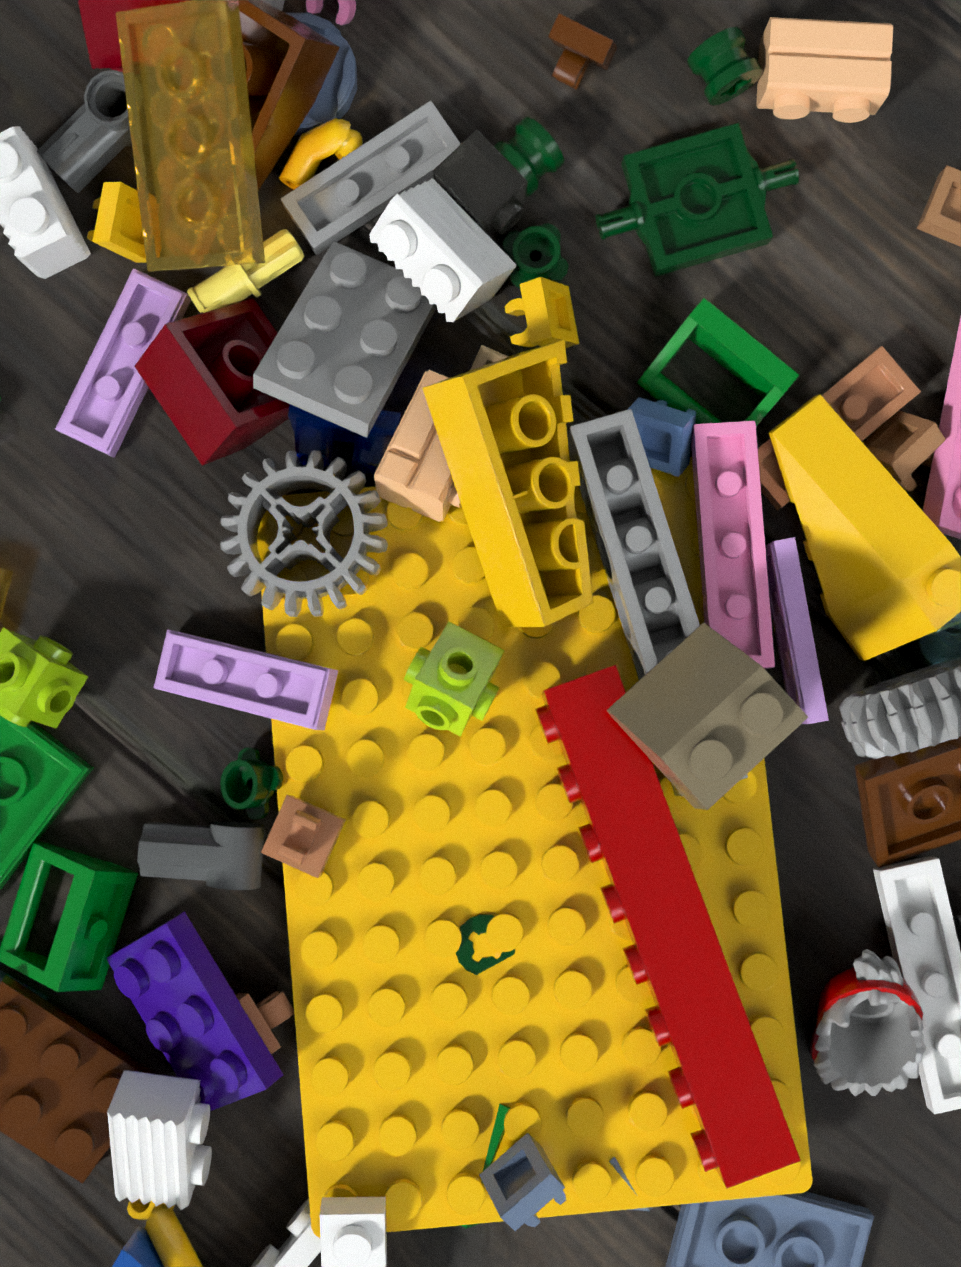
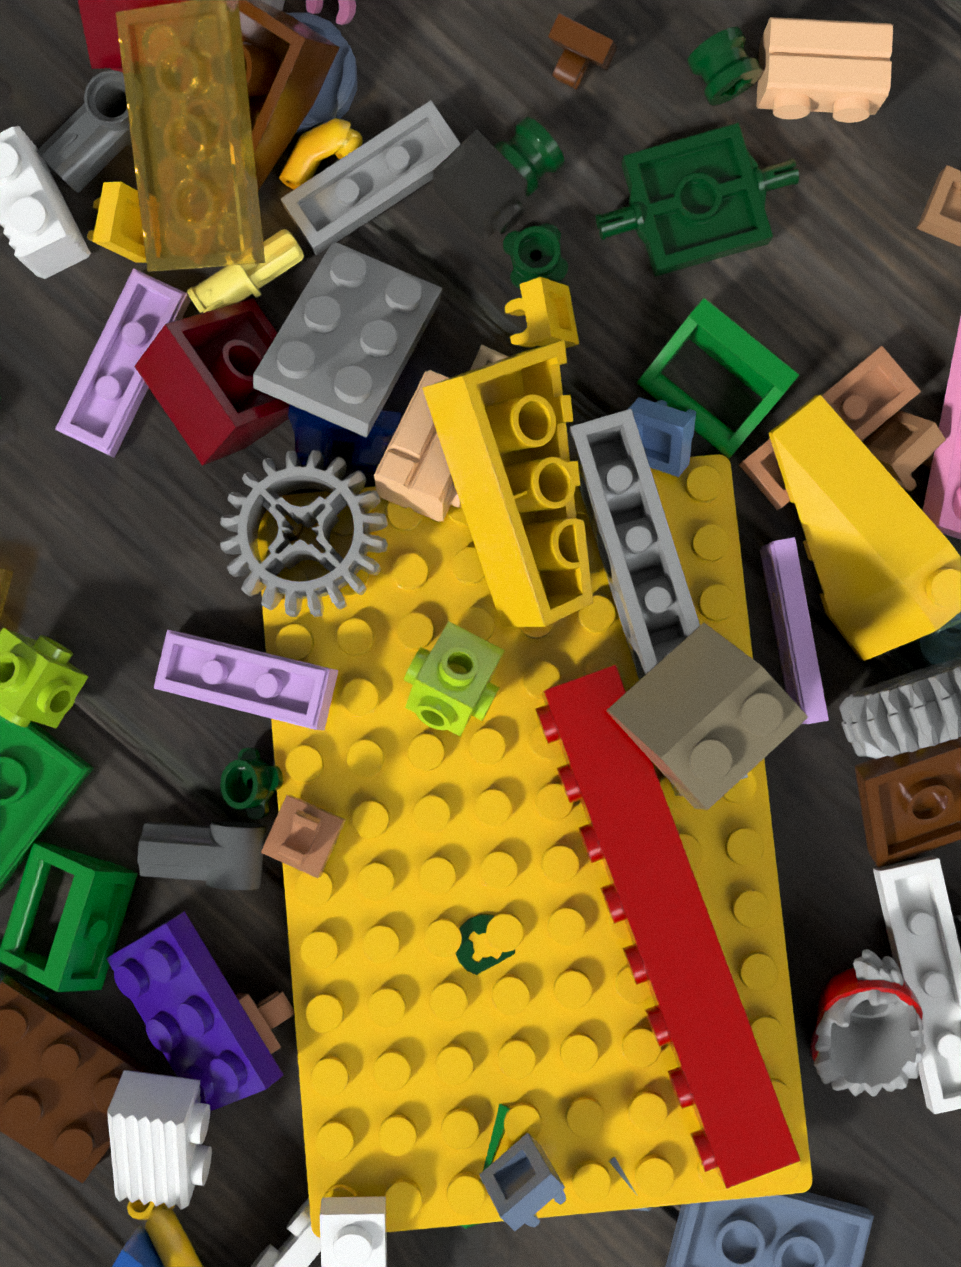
white brick [369,178,516,322] -> none
bright pink plate [691,421,775,669] -> none

